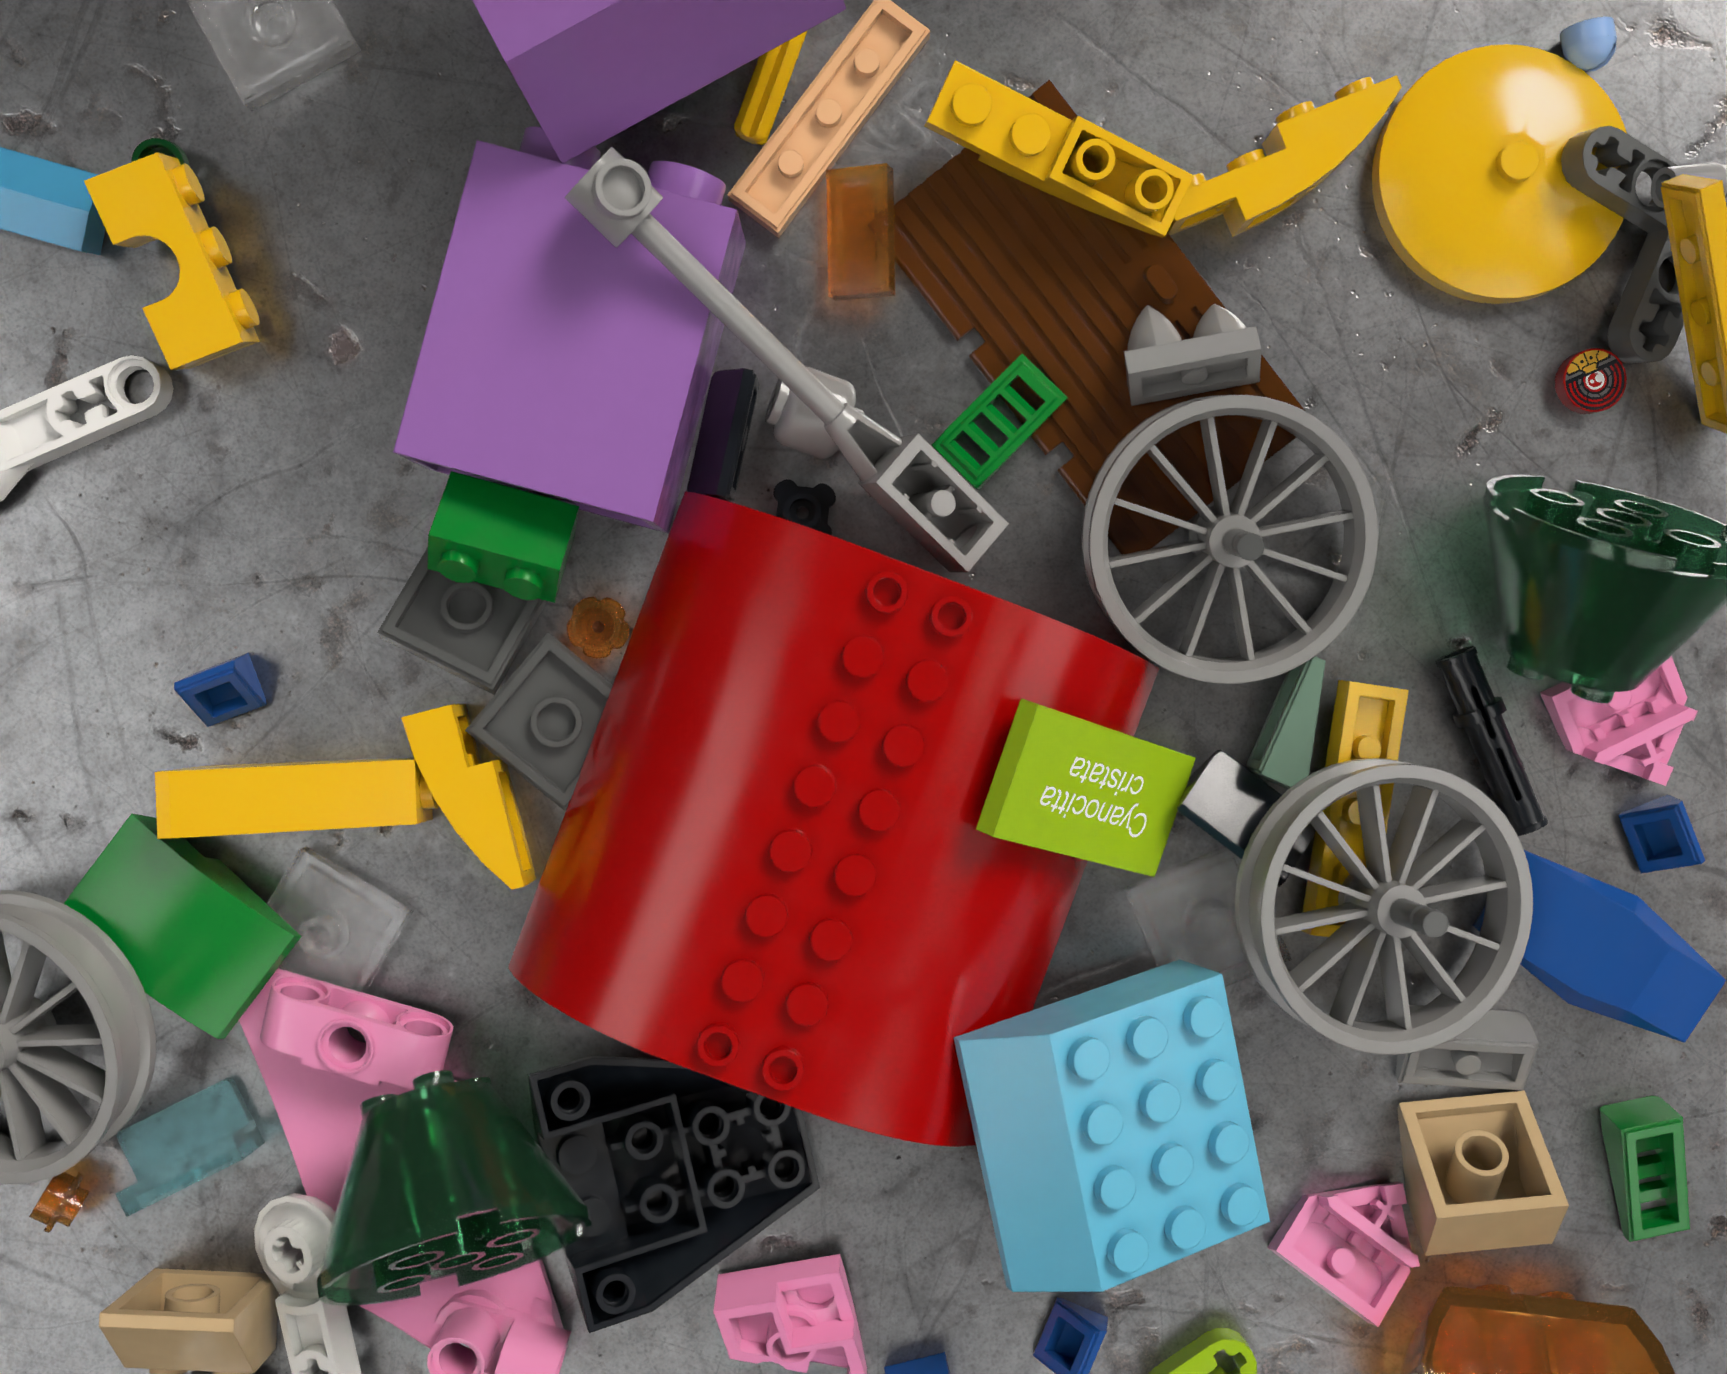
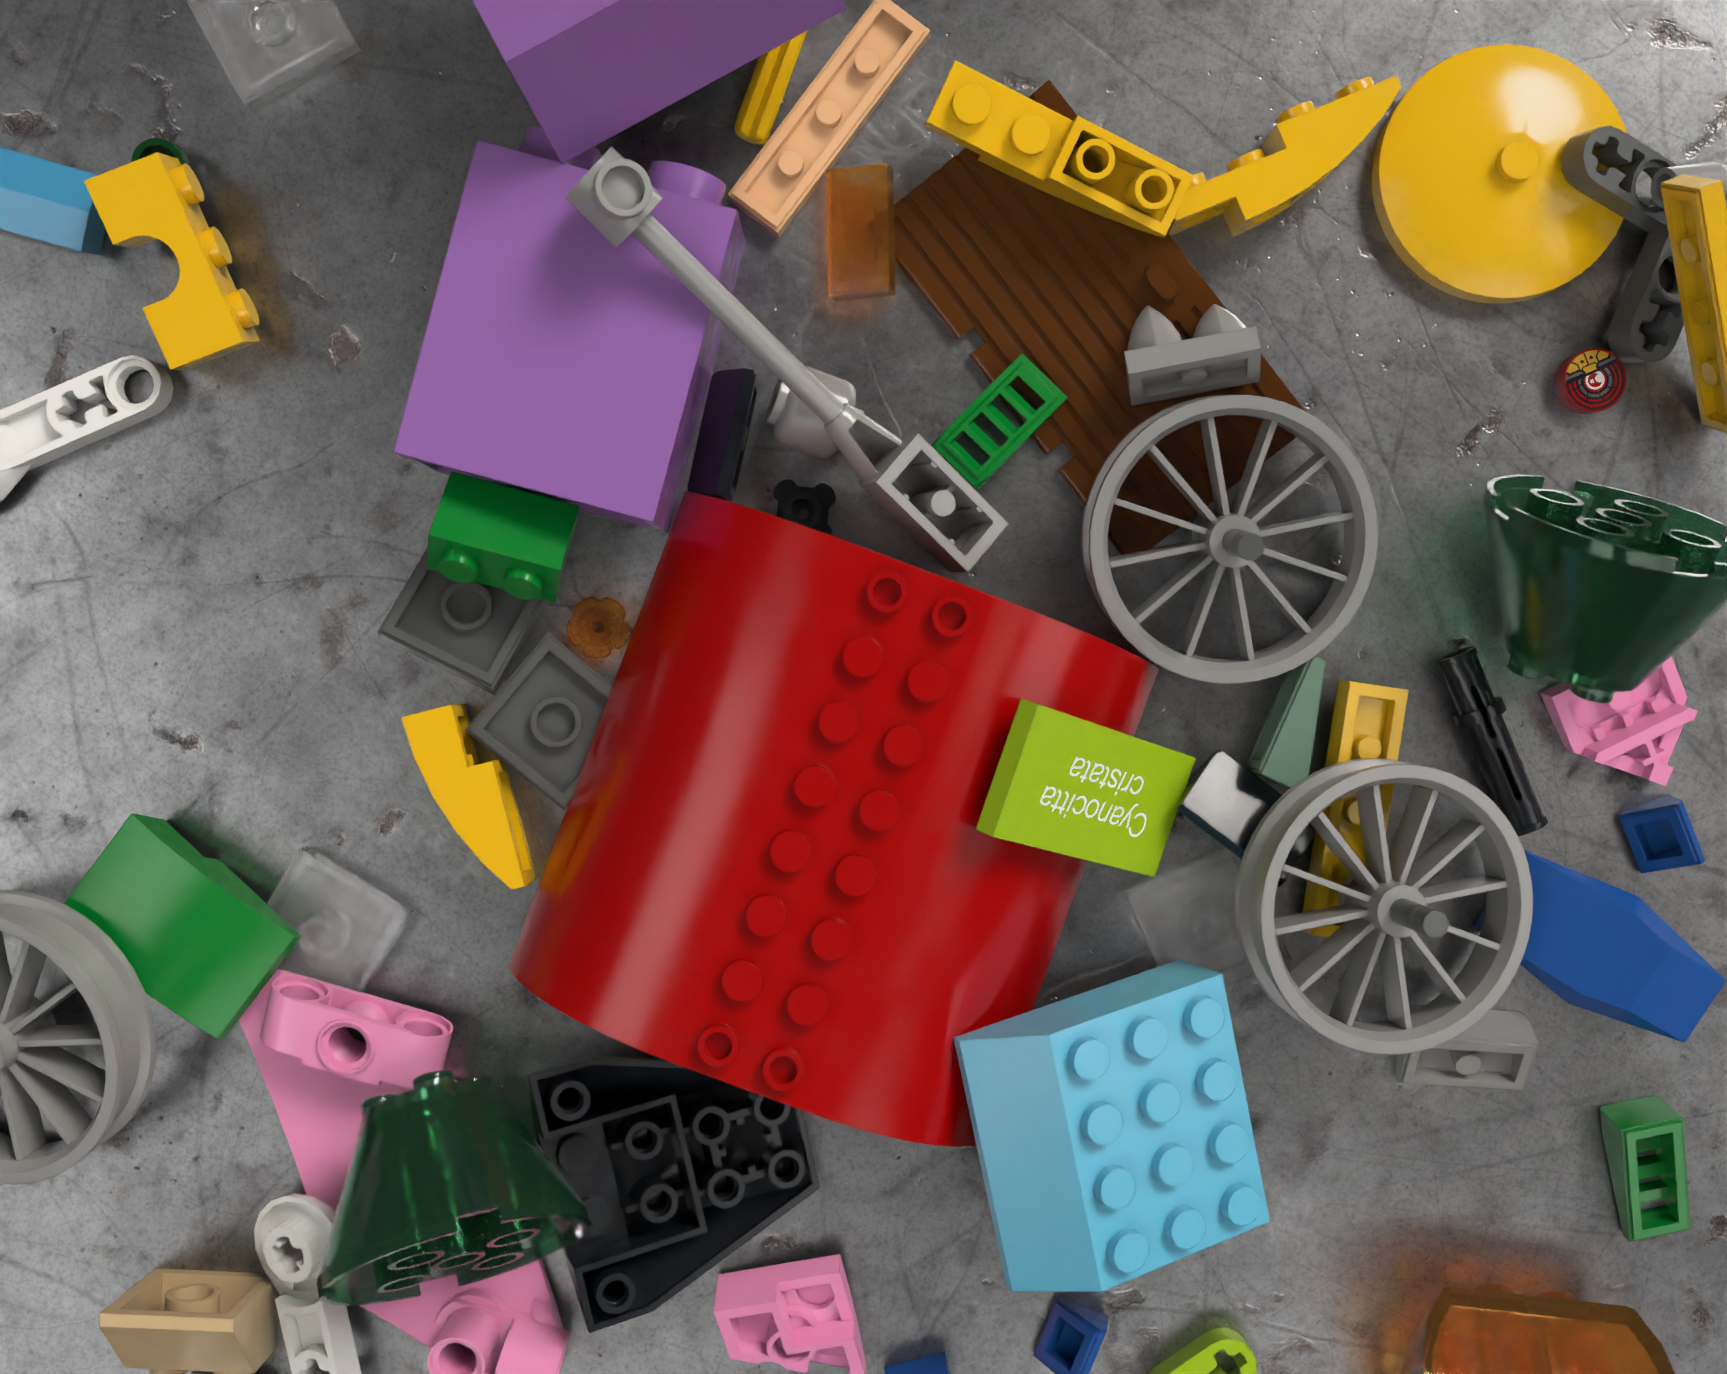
clear orange plate [29,1172,90,1233] -> none
clear light blue panel [116,1077,265,1217] -> none
yellow slope [155,758,439,839] -> none
blue slope [174,652,266,727] -> none
bright pink slope [1267,1182,1420,1327] -> none
tan slope [1397,1090,1569,1256] -> none
light blue hinge [1559,17,1617,72] -> none

